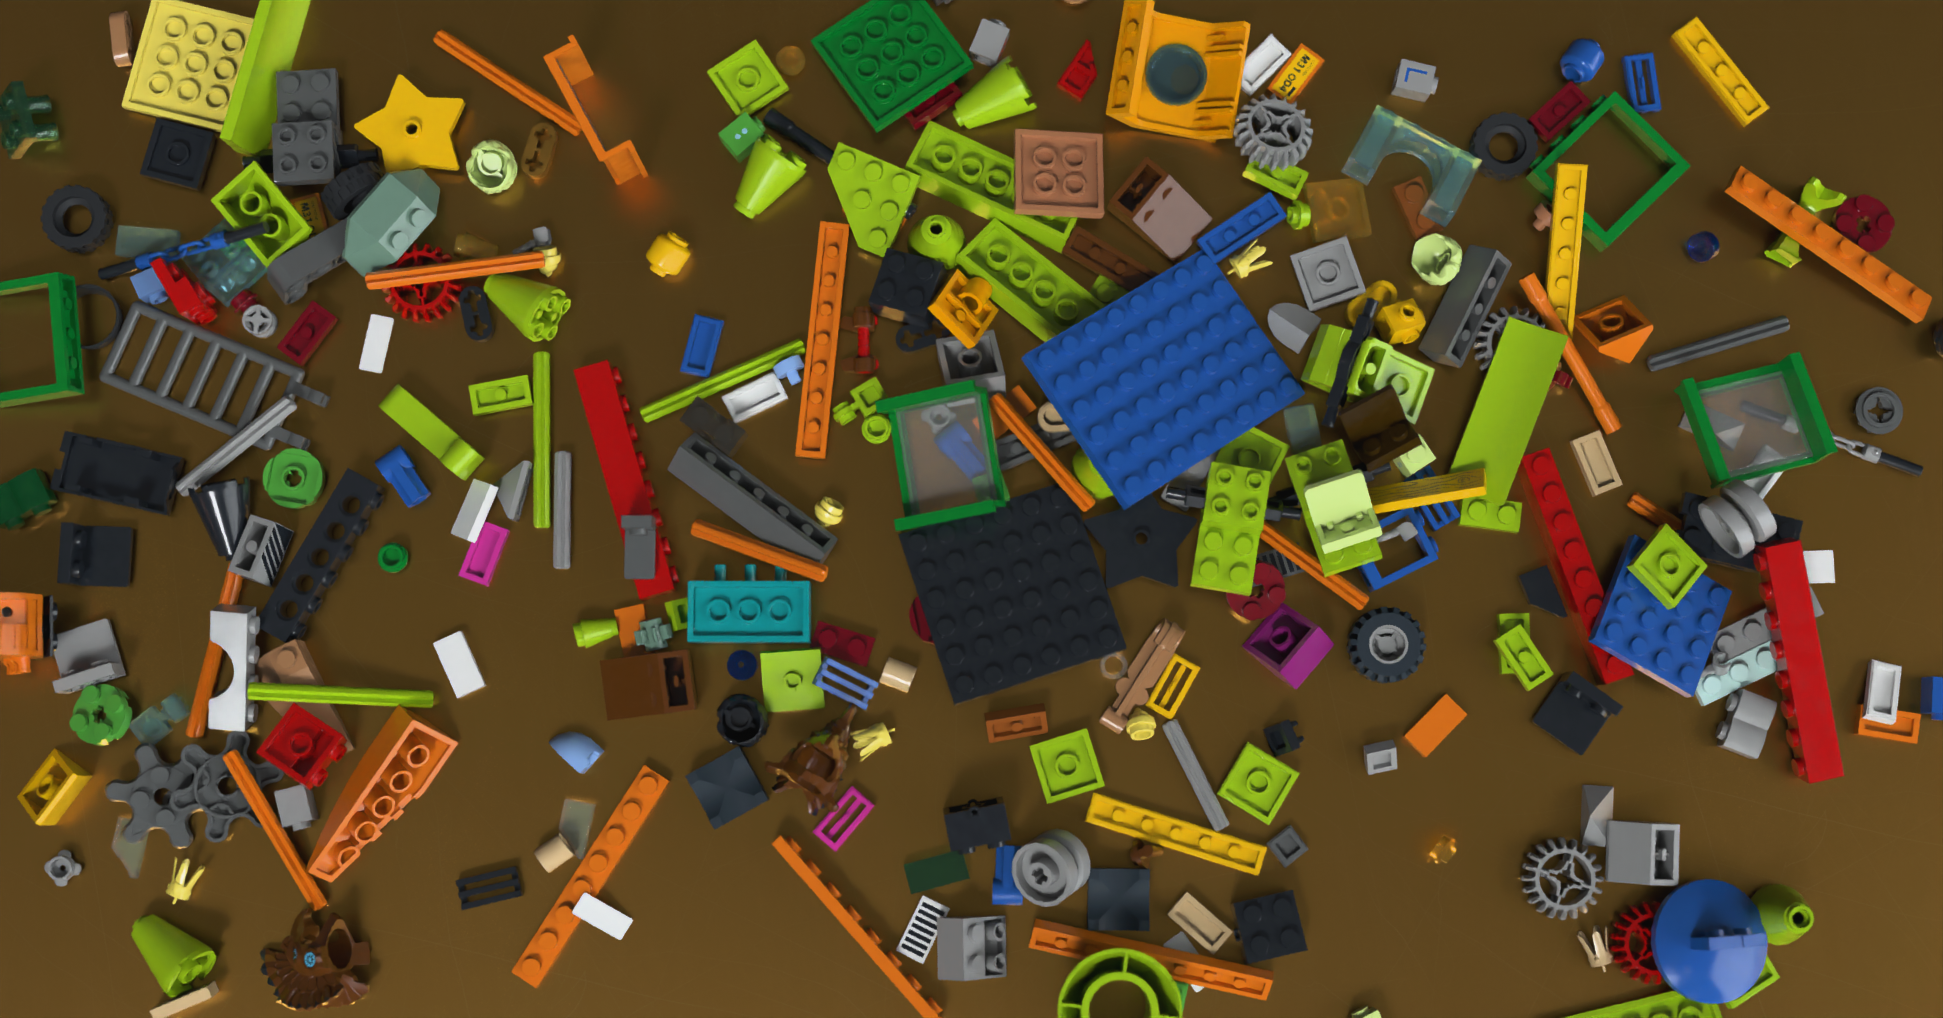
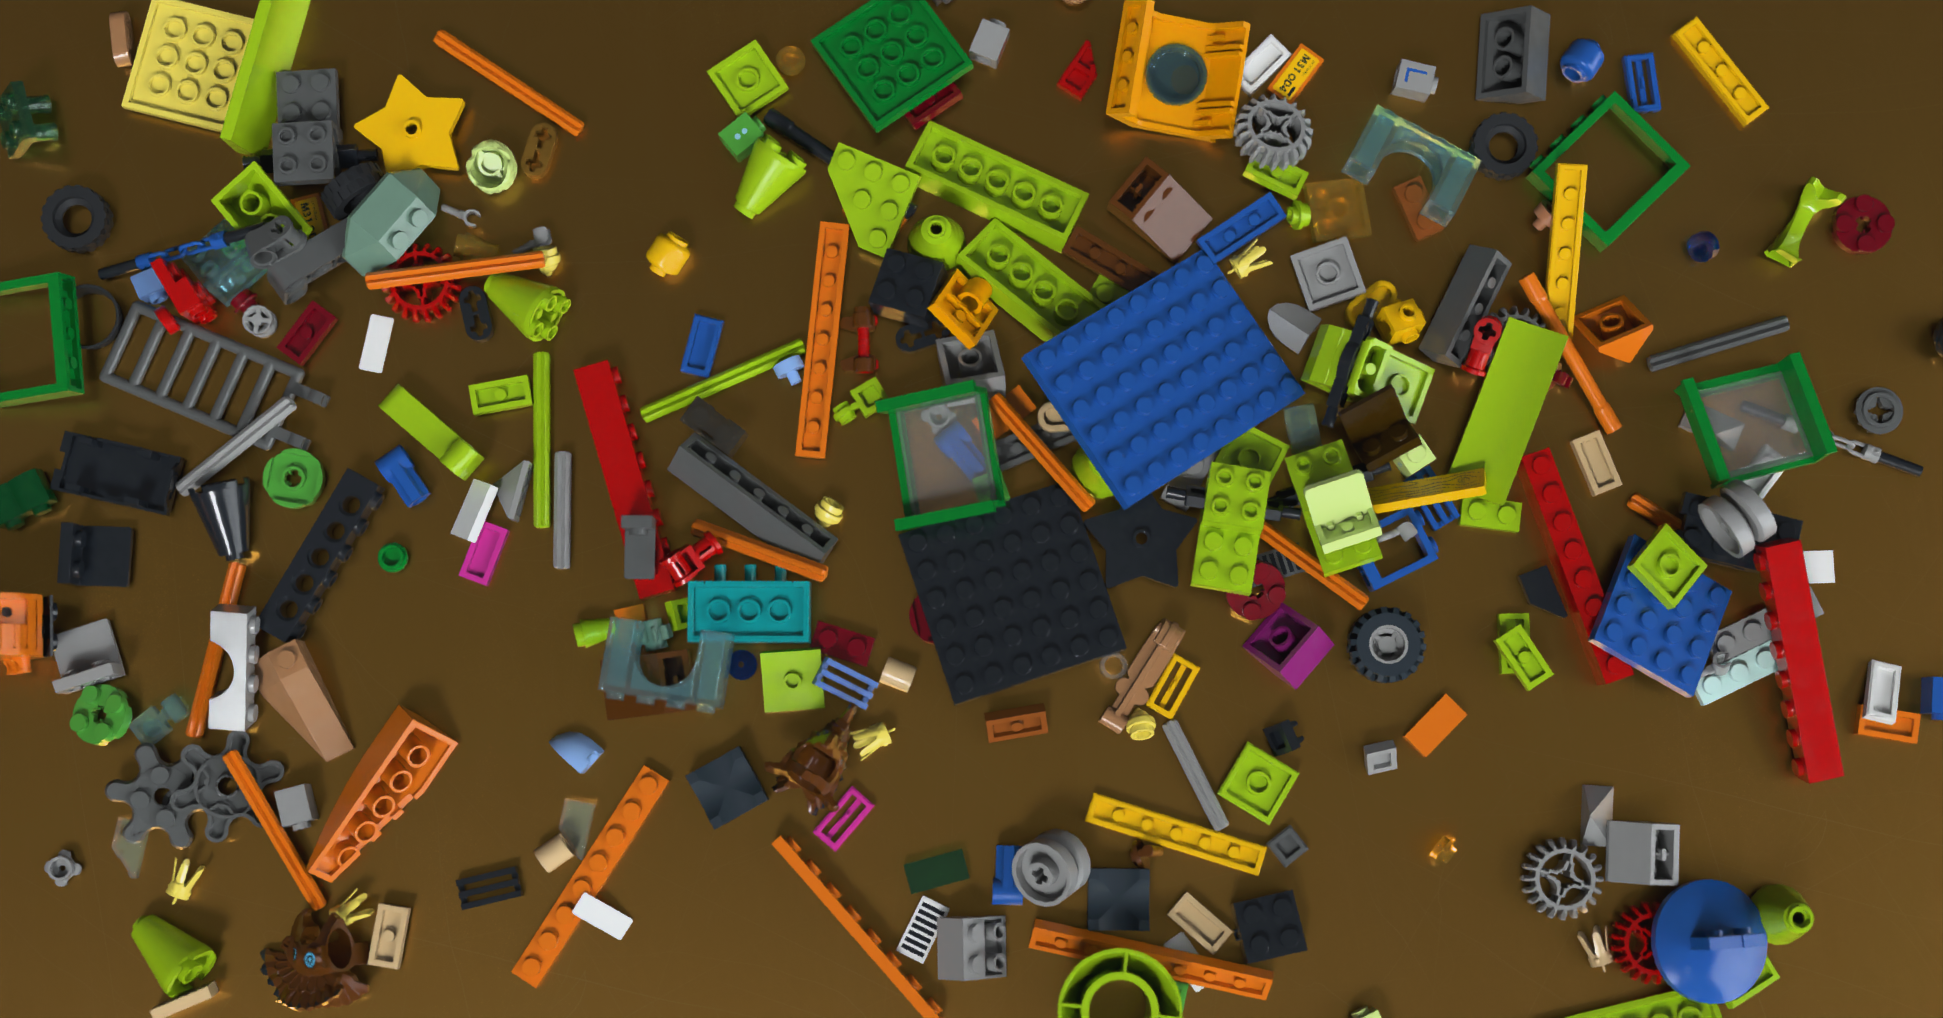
yellow slope [17,748,93,826] -> none
clear light blue tile [115,225,181,262] -> none
black plate [140,118,217,191] -> none
light grey brick [228,514,294,587] -> none
lime axle [247,682,434,708] -> none
red plate [256,703,347,790] -> none
white tile [433,631,487,698] -> none
orange piece [543,34,649,186] -> none
black hair [716,694,769,747] -> none
white tile [722,371,789,424] -> none
lime plate [862,414,891,444] -> none
black brick [943,796,1011,855] -> none
lime cone [952,55,1037,129] -> none
nougat plate [1013,129,1104,219] -> none
lime plate [1029,728,1105,804] -> none
yellowish green hair [1411,233,1462,286] -> none
dark red plate [1527,81,1591,143] -> none
black bracket [1532,671,1624,755] -> none
light grey brick [1715,689,1777,759] -> none
orange plate [1724,165,1933,324] -> none
none -> red tile [154,305,181,336]
none -> dark grey piece [245,215,307,269]
none -> light yellow piece [329,888,375,926]
none -> tan plate [367,903,411,969]
none -> light grey hand [441,204,481,229]
none -> clear light blue arch [598,616,735,714]
none -> red connector [659,531,723,588]
none -> red connector [1460,315,1503,377]
none -> dark grey slope [1476,5,1550,104]

